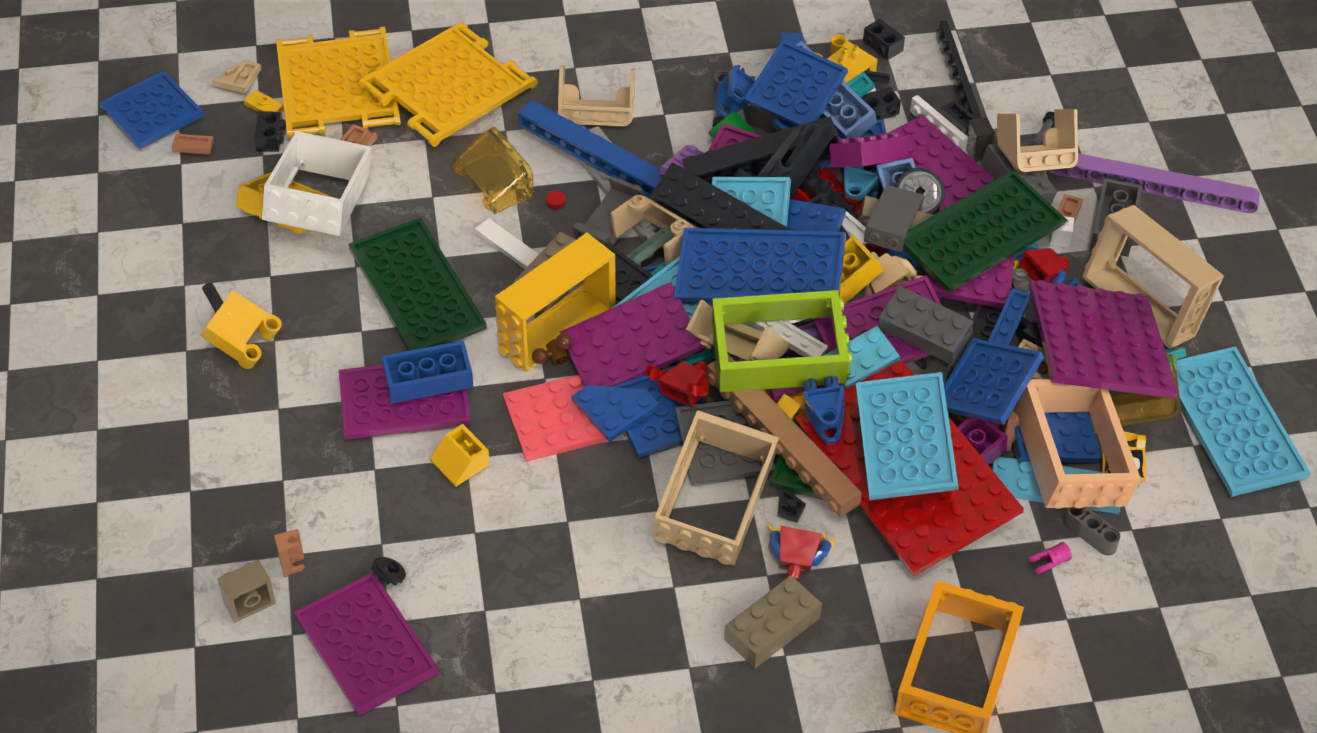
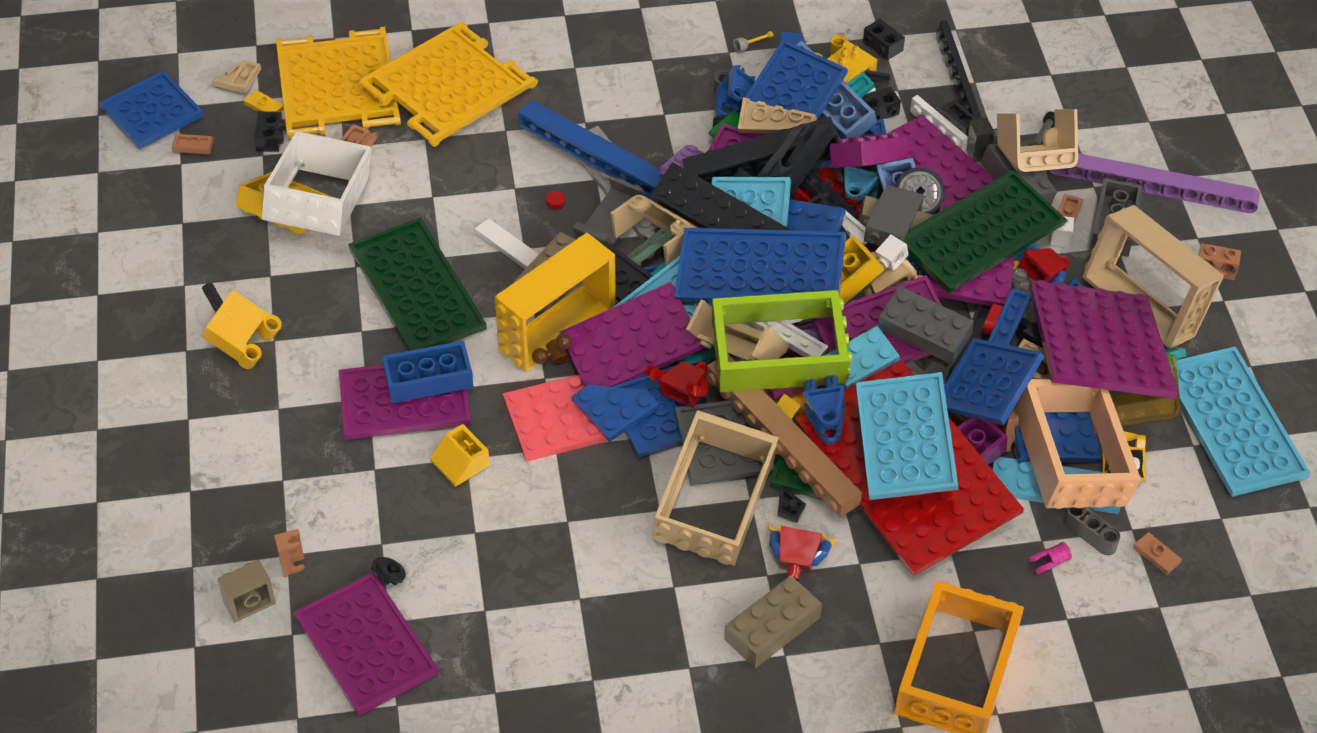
clear yellow windscreen [453,127,534,215] -> none
tan windscreen [558,65,636,126] -> none
none -> light grey hinge [733,31,774,53]
none -> tan wing [738,97,816,134]
none -> white brick [875,235,908,272]
none -> red beam [982,303,1004,336]
none -> nougat plate [1133,532,1182,575]
none -> nougat brick [1198,243,1241,281]

